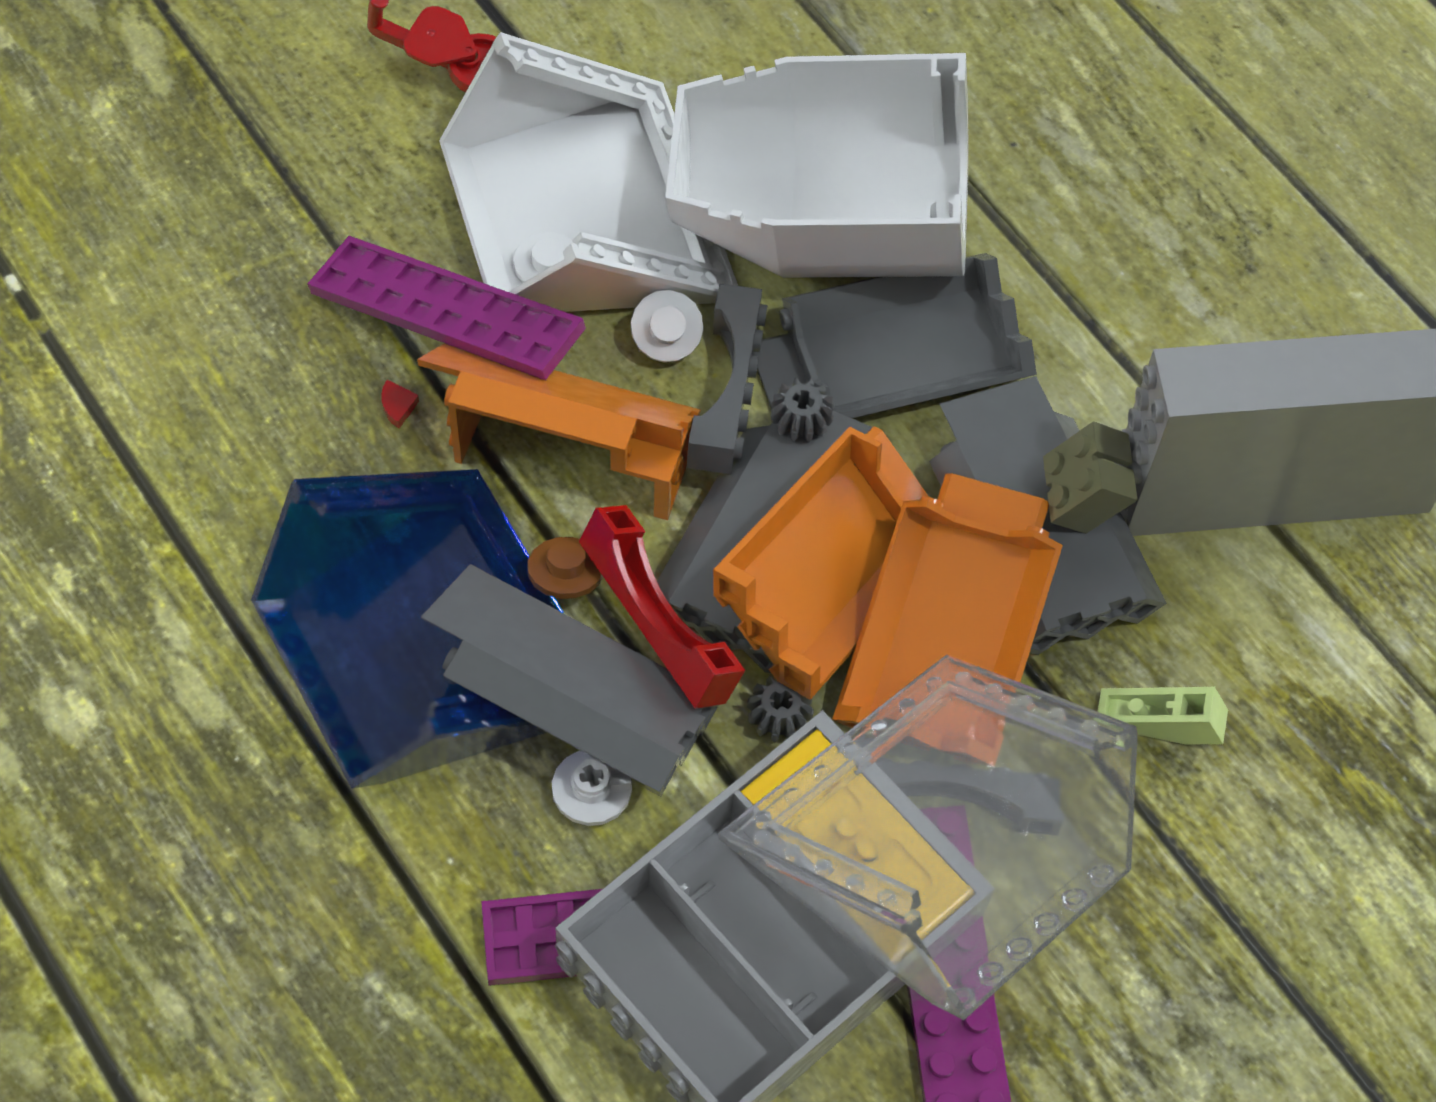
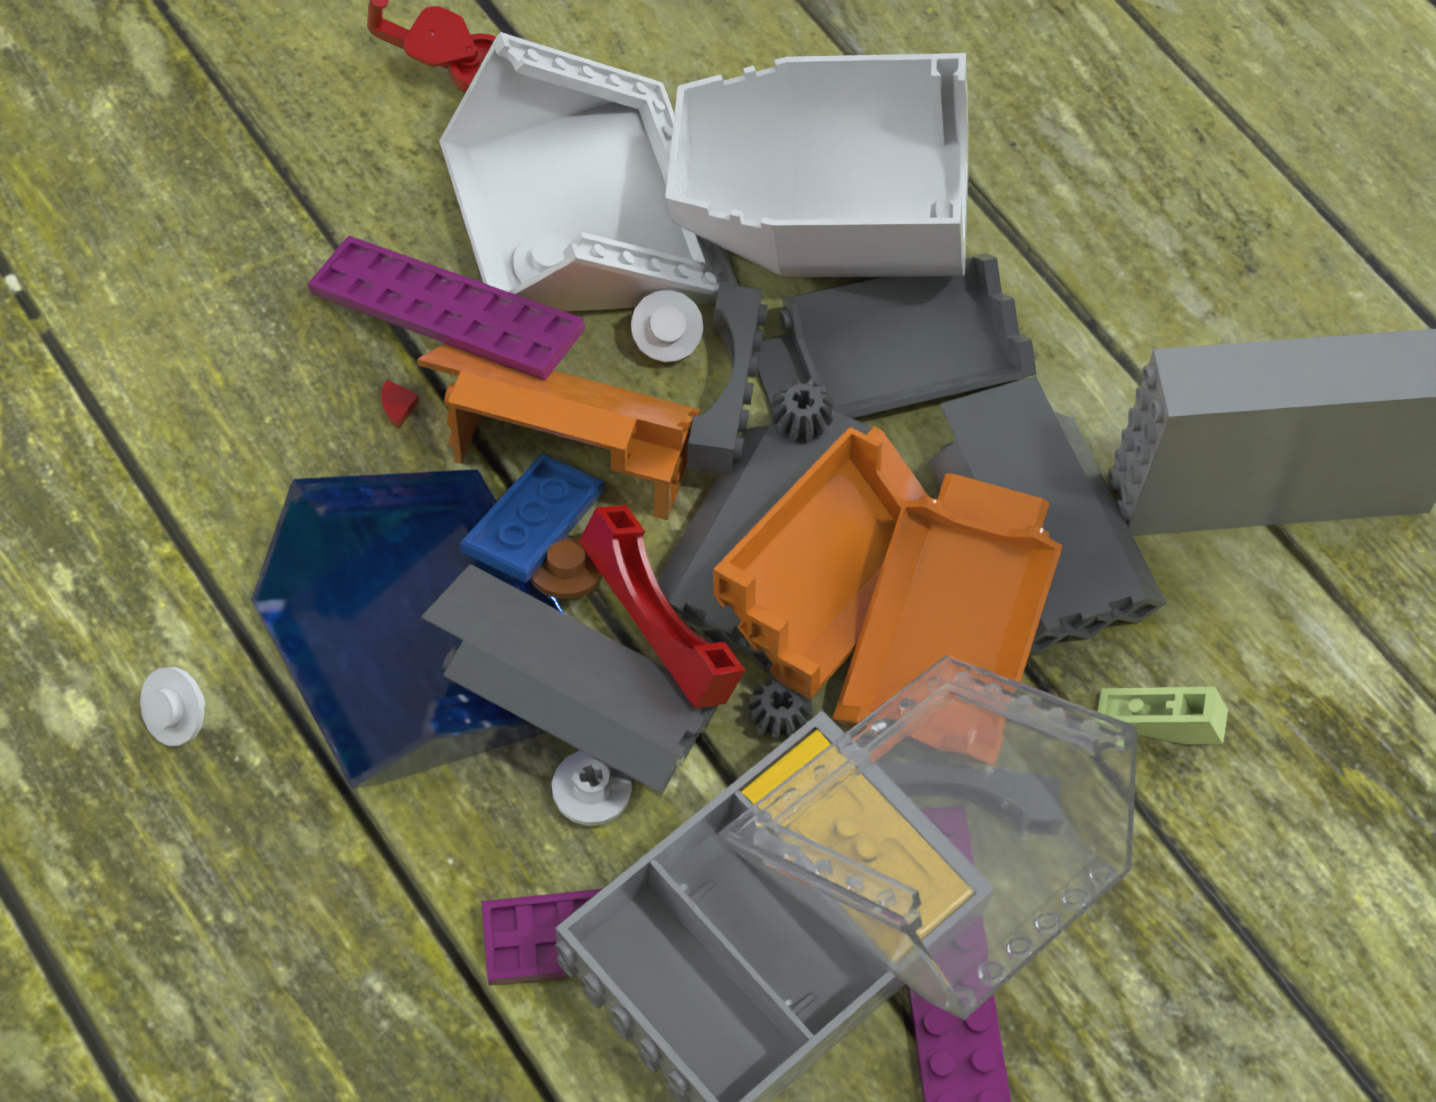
olive piece [1043,421,1138,534] -> none
none -> white piece [140,667,205,746]
none -> blue tile [460,453,606,583]

